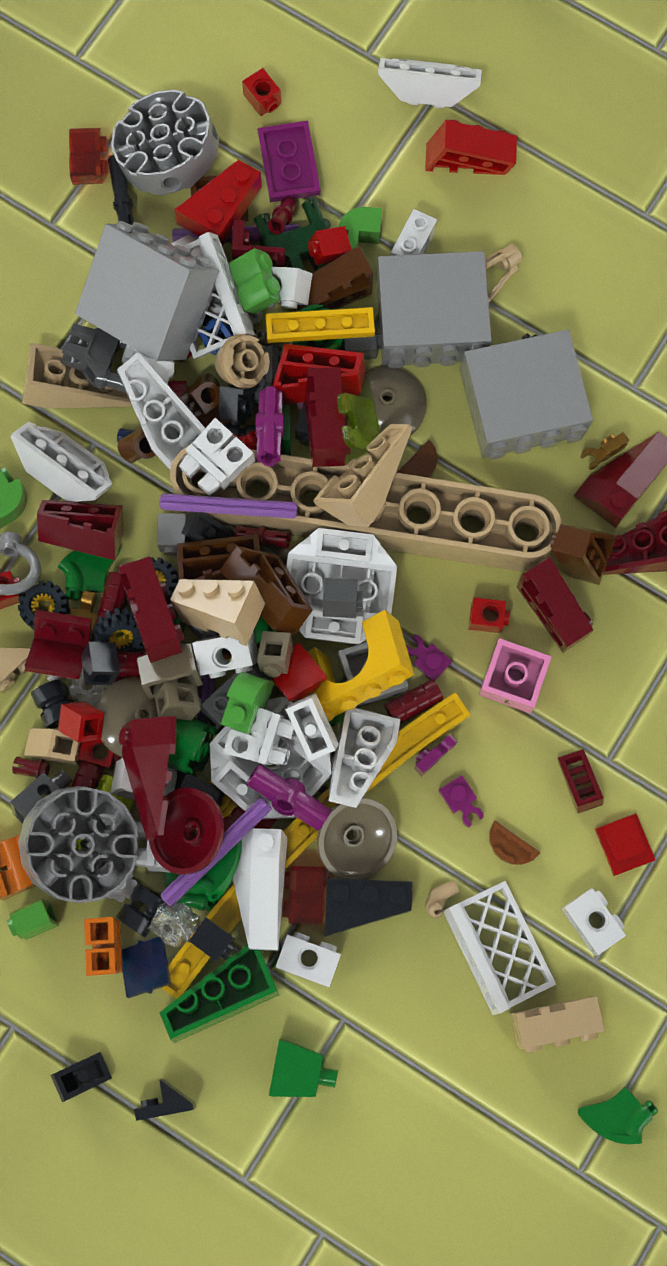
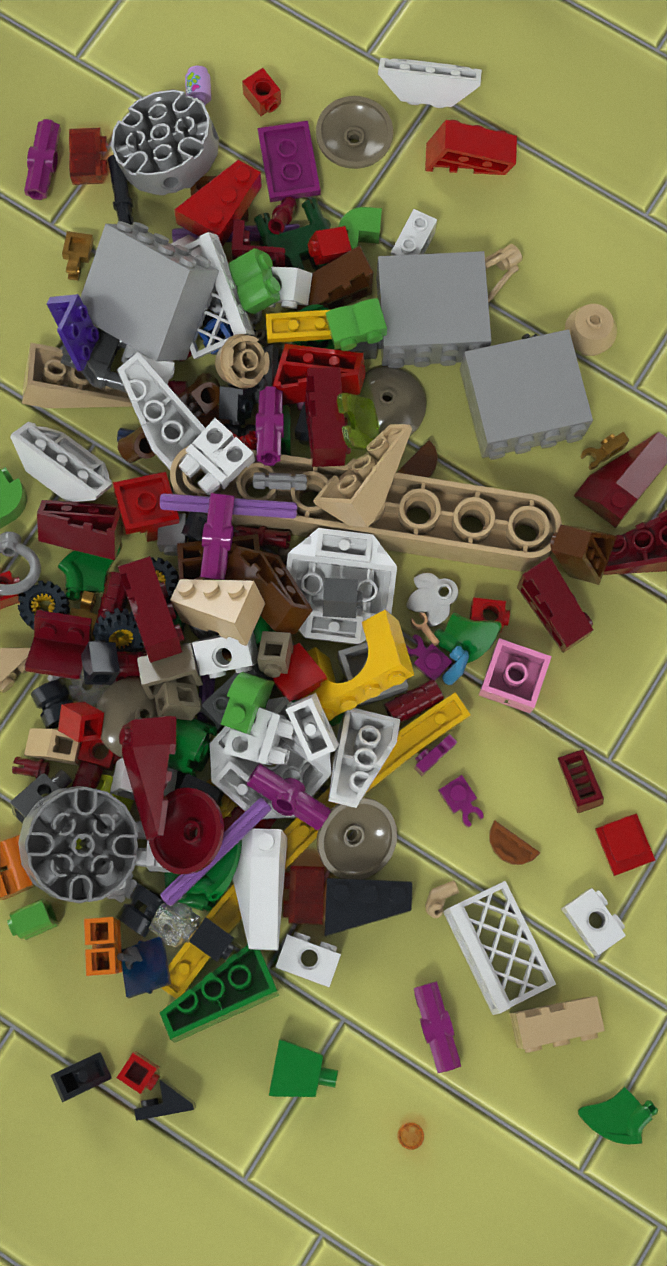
none -> magenta piece [24,119,61,200]
none -> dark purple bracket [47,294,99,371]
none -> pearl gold plate [62,231,94,281]
none -> red bracket [113,472,179,542]
none -> red brick [116,1051,160,1094]
none -> dark grey hand [117,947,143,969]
none -> lavender brick [185,66,211,105]
none -> magenta piece [200,493,235,580]
none -> light grey axle [253,472,307,490]
none -> dark tan dish [316,96,393,169]
none -> bright green brick [326,298,387,351]
none -> clear orange bush [397,1122,424,1150]
none -> white plate [407,573,459,627]
none -> light nougat hand [411,612,440,646]
none -> magenta piece [413,981,461,1073]
none -> green arm [434,612,502,663]
none -> dark azure arm [442,646,469,685]
none -> tan cone [565,304,617,356]

